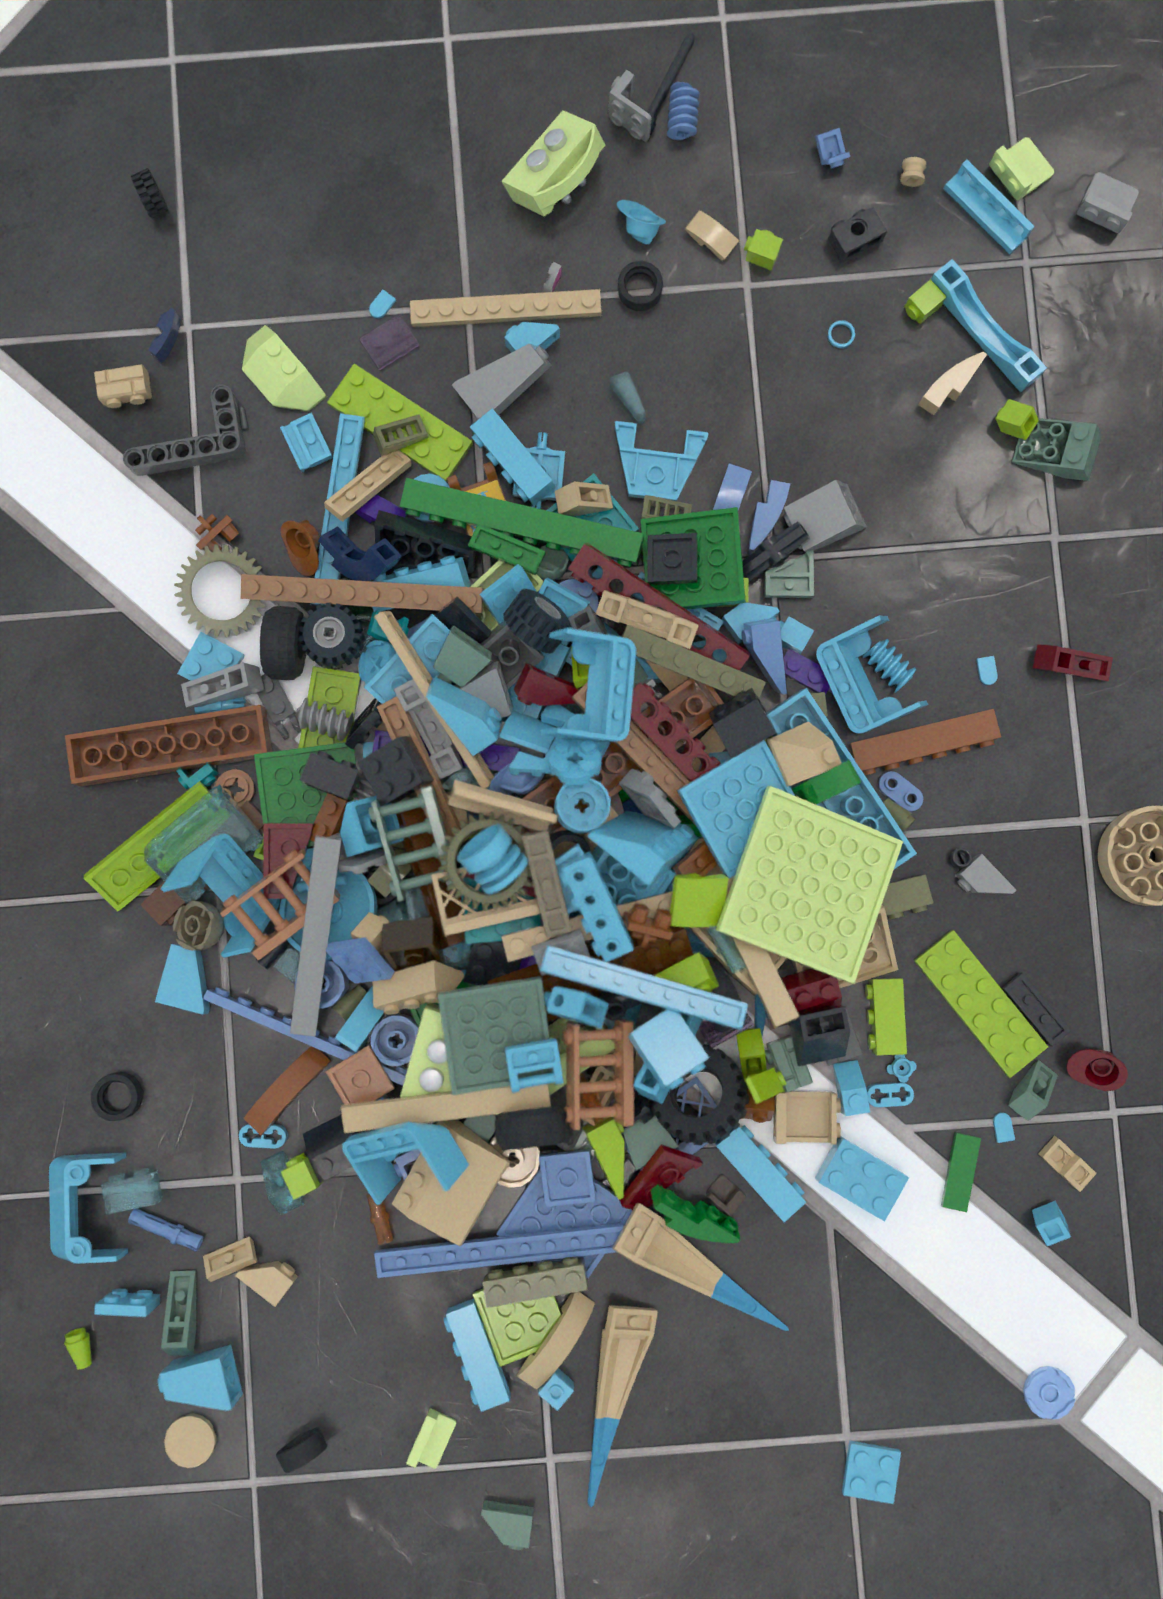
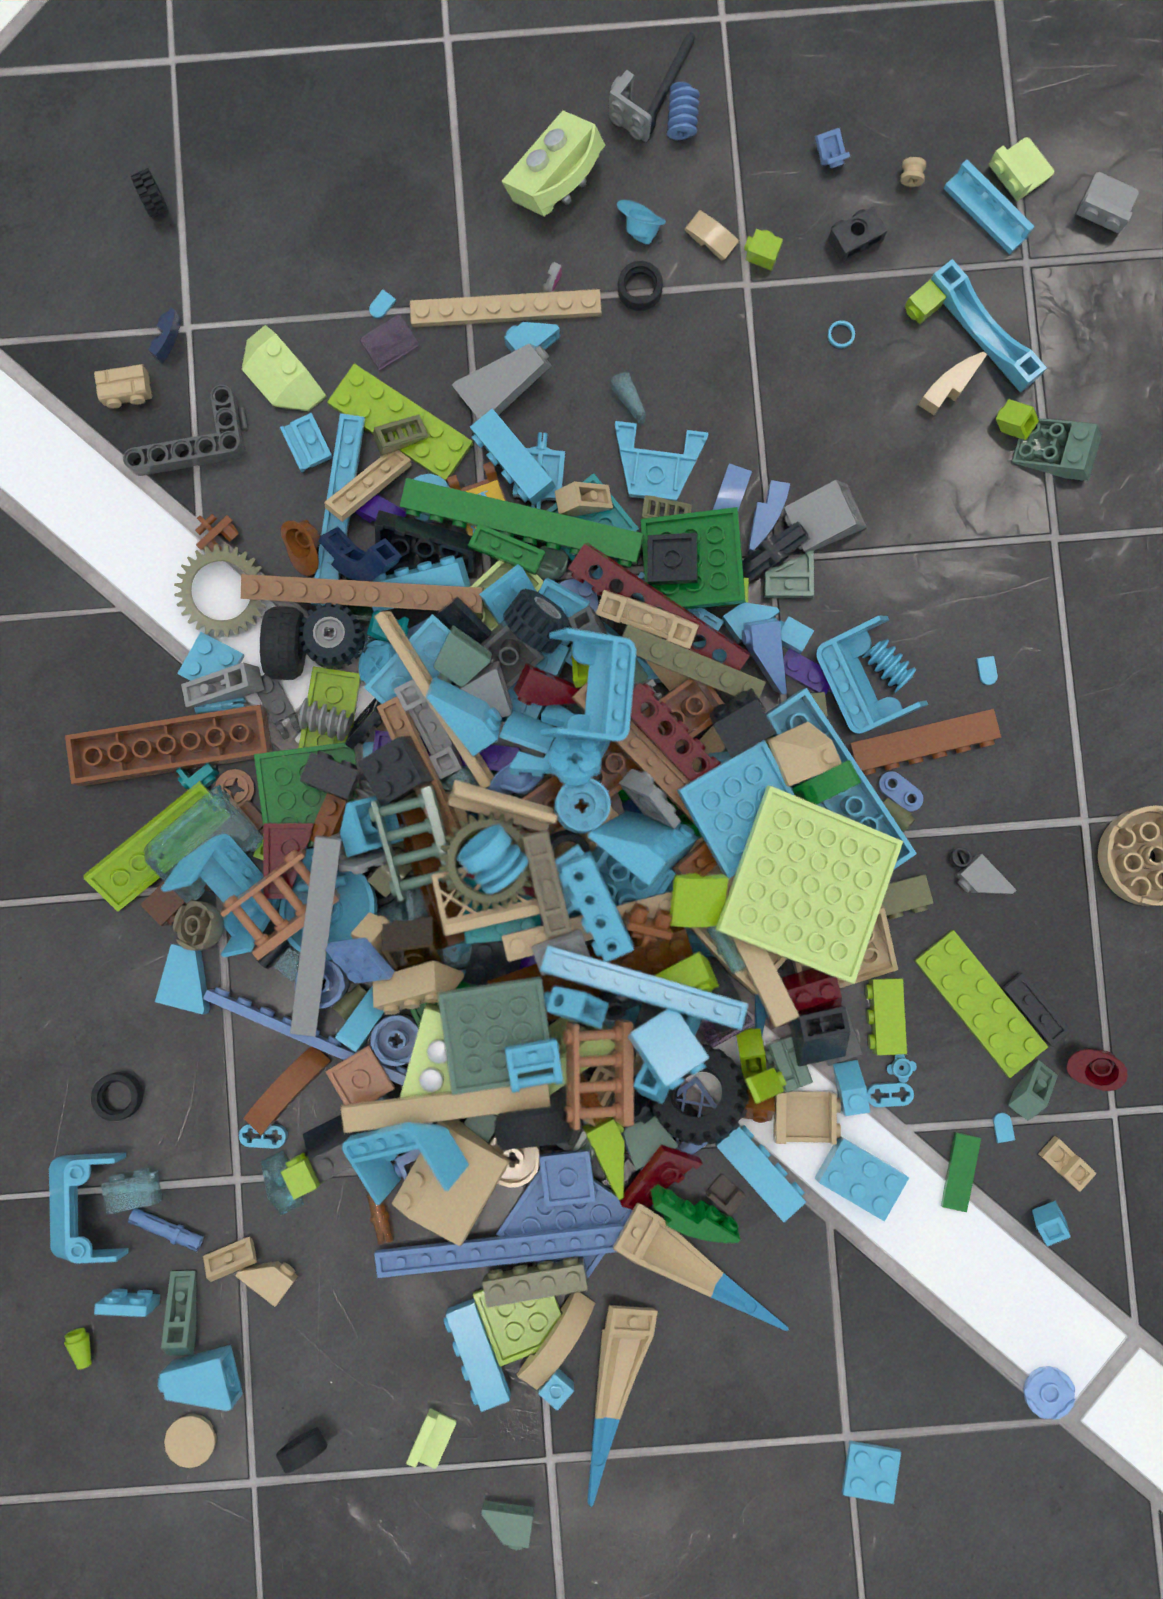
dark red slope [1033,644,1113,681] -> none

